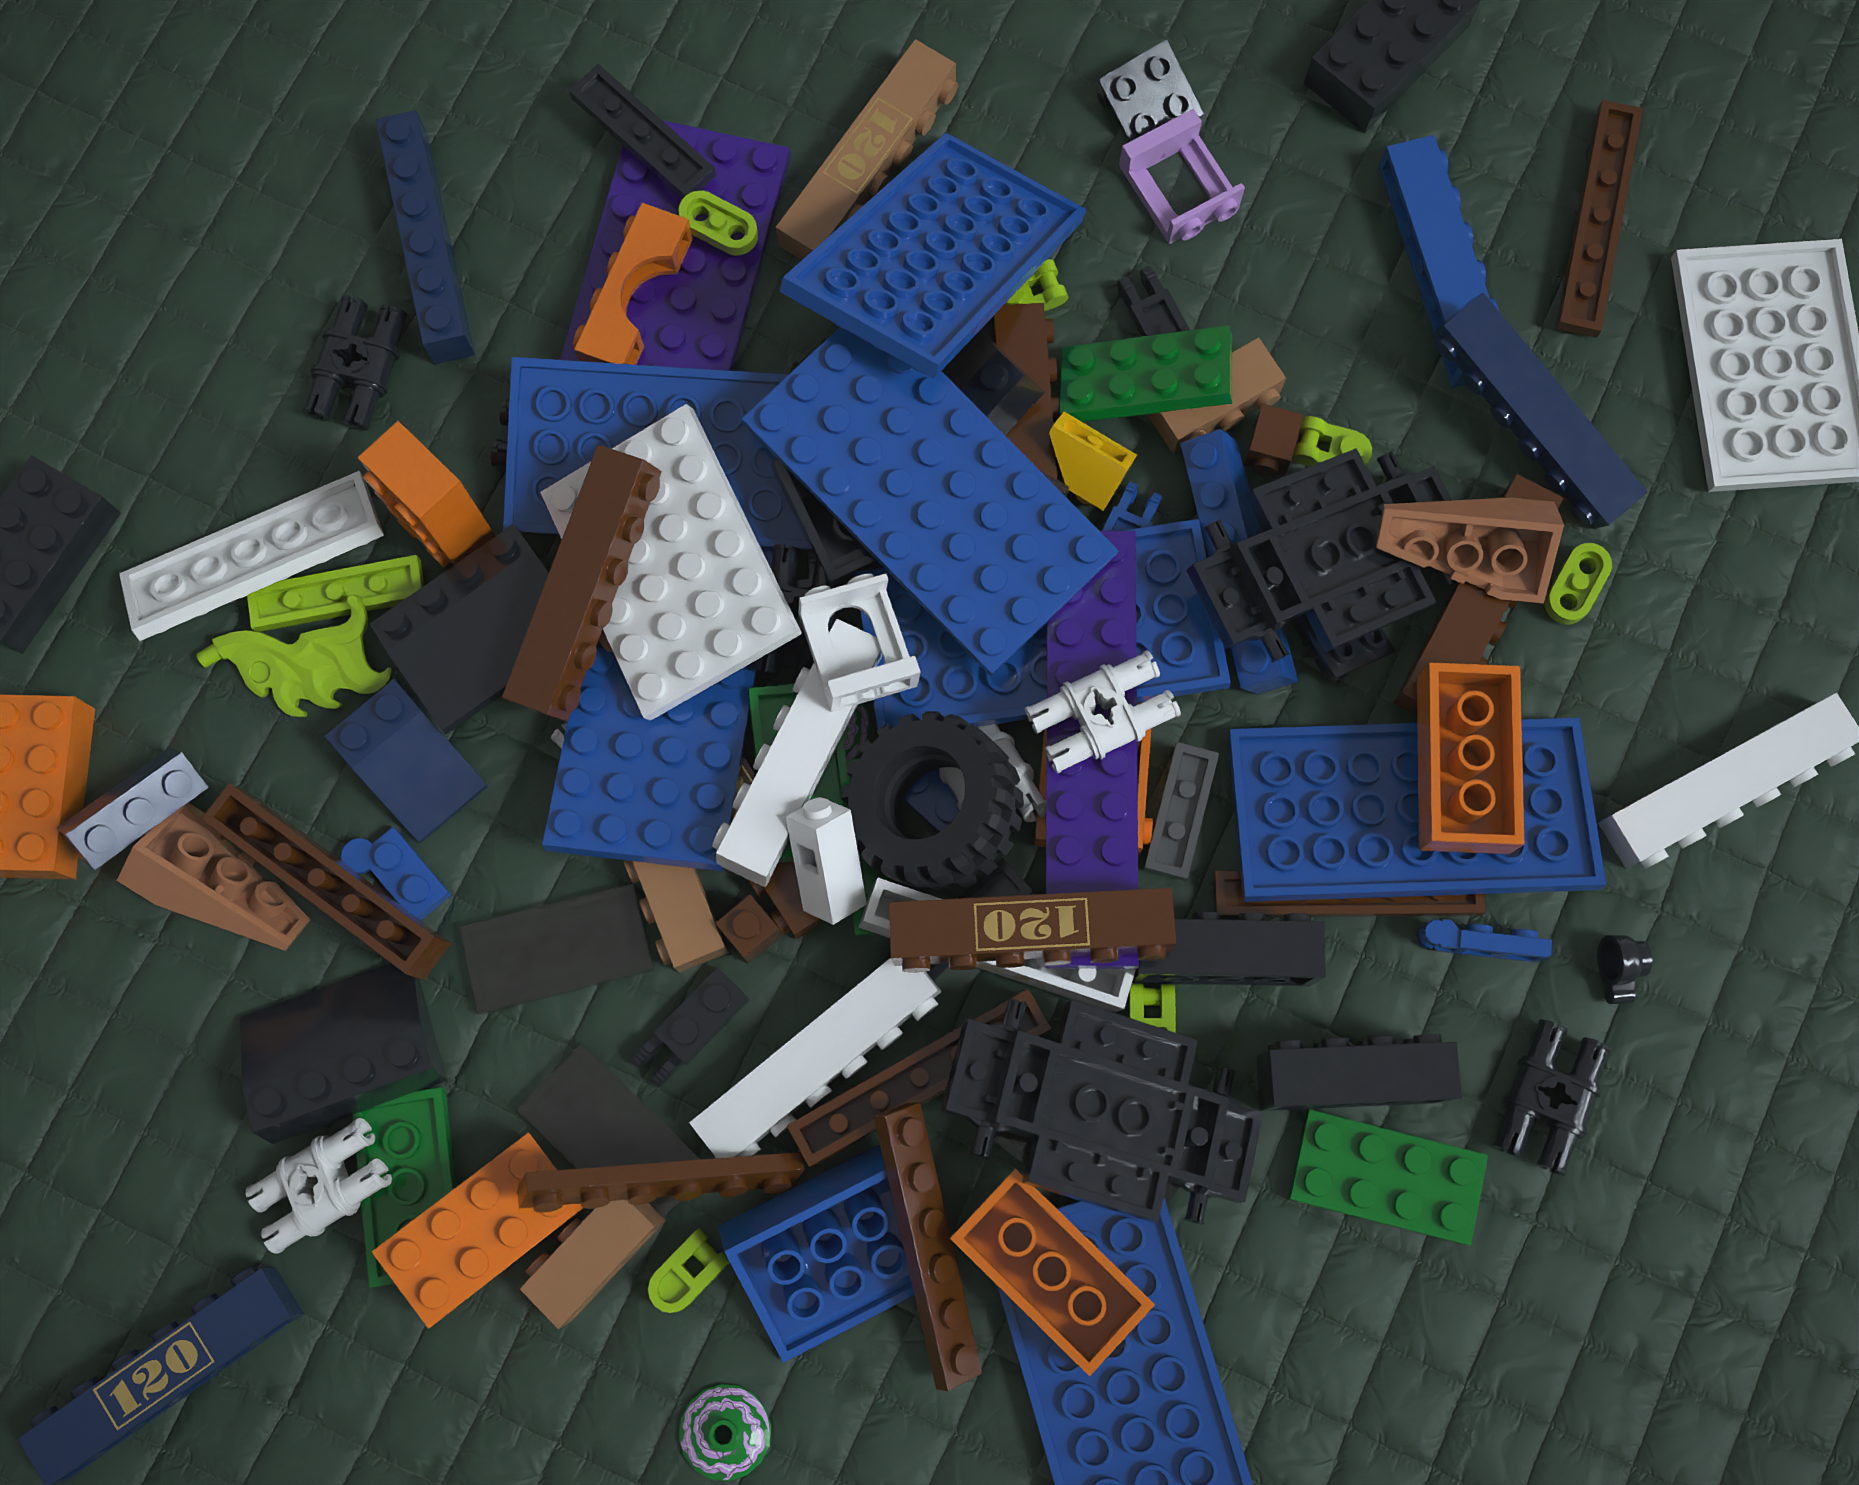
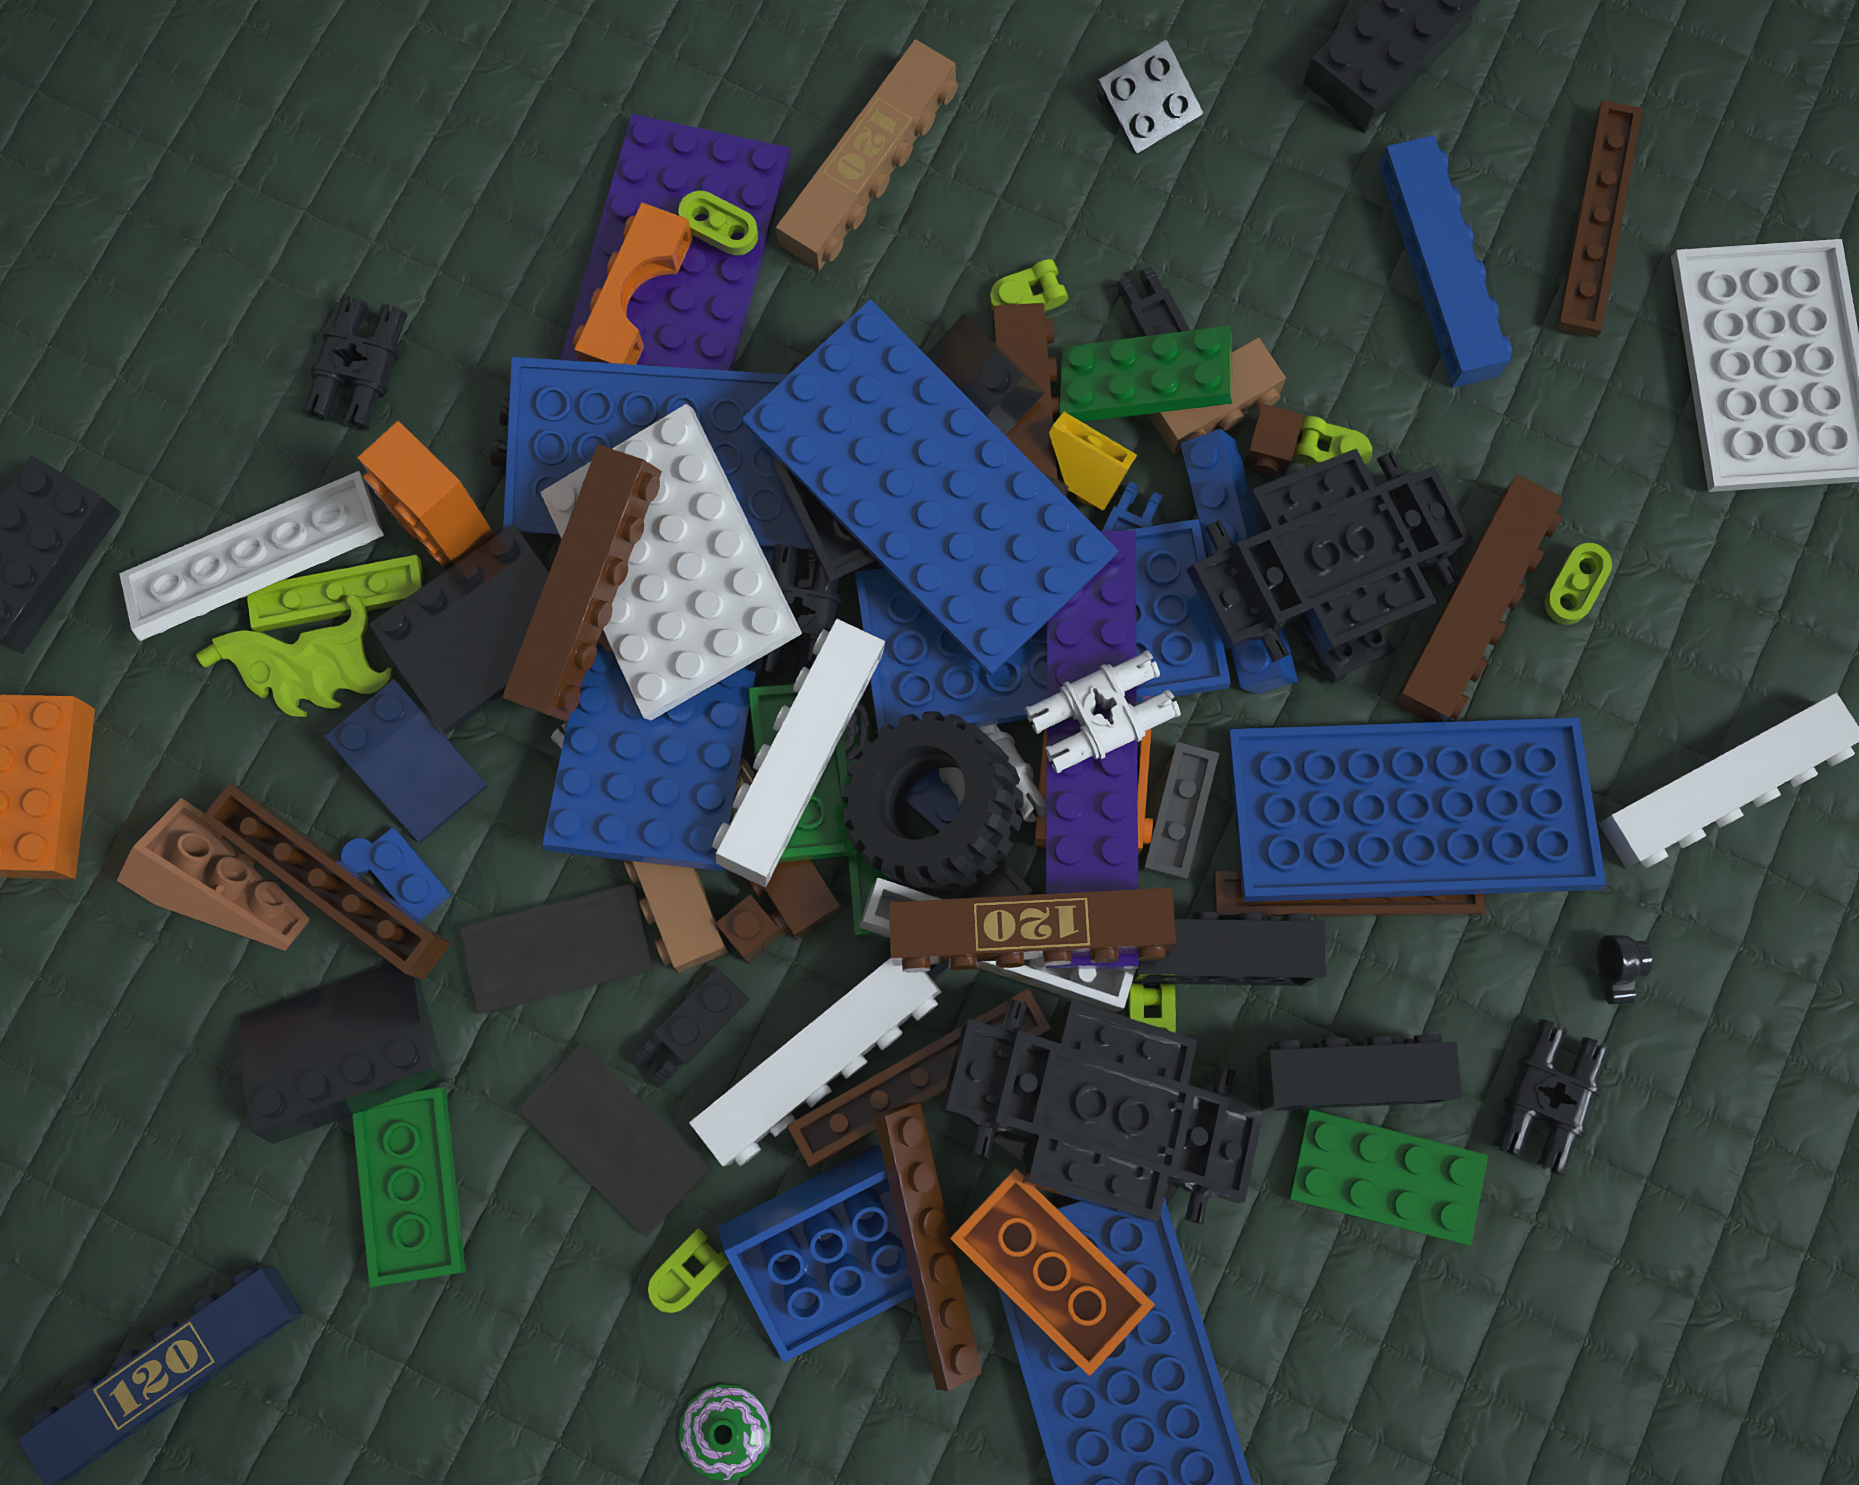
brick [57,747,209,870] -> none
white pin [246,1118,392,1254] -> none
orange brick [372,1132,583,1329] -> none
dark blue brick [376,110,475,365] -> none
reddish brown plate [517,1152,805,1212] -> none
medium nougat brick [520,1200,666,1329] -> none
black plate [569,64,716,199] -> none
blue plate [779,133,1087,379] -> none
white brick [786,797,867,925] -> none
white panel [798,574,921,712] -> none
lavender panel [1119,109,1245,244] -> none
nougat wedge [1376,497,1564,603] -> none
blue hinge [1416,919,1552,963] -> none
orange brick [1417,662,1524,854] -> none
dark blue brick [1431,292,1648,529] -> none

